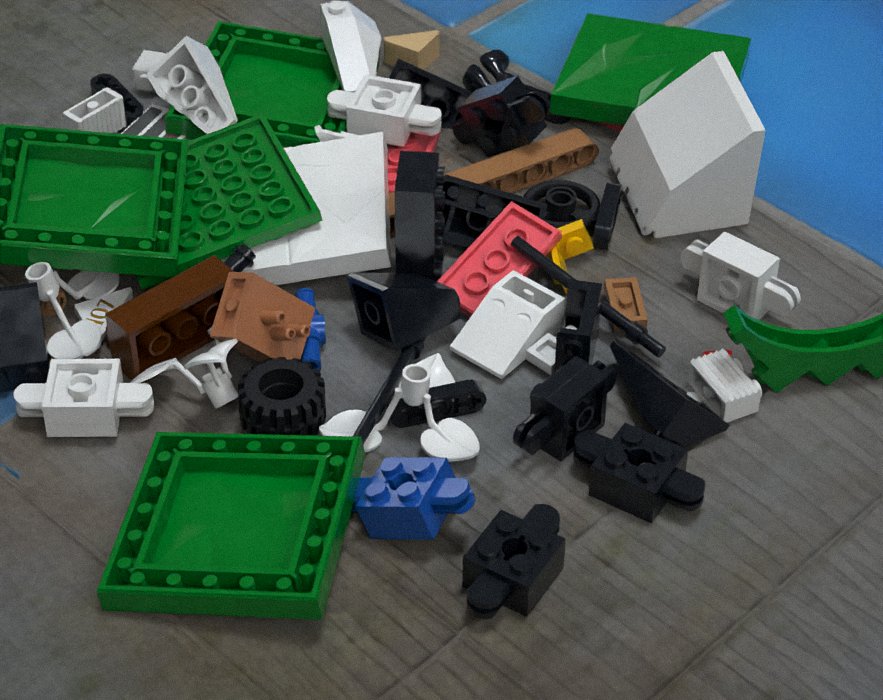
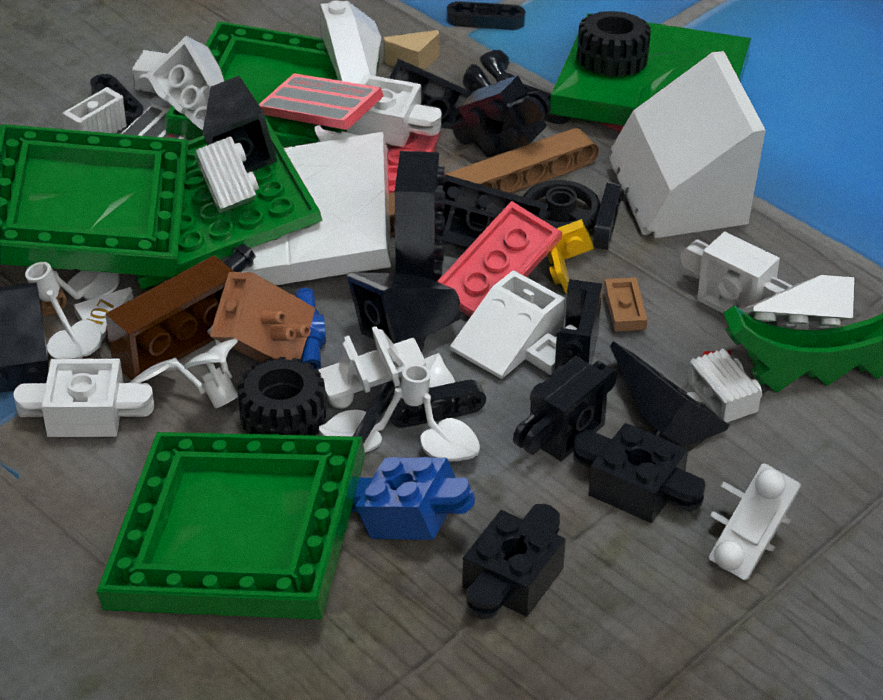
black bar [511,236,666,358] -> none
none -> white brick [195,137,259,214]
none -> black slope [202,76,278,173]
none -> tile [258,74,384,130]
none -> white piece [319,326,427,409]
none -> black beam [447,1,525,30]
none -> black tyre [577,11,651,76]
none -> white piece [709,463,801,580]
none -> white slope [741,275,854,330]

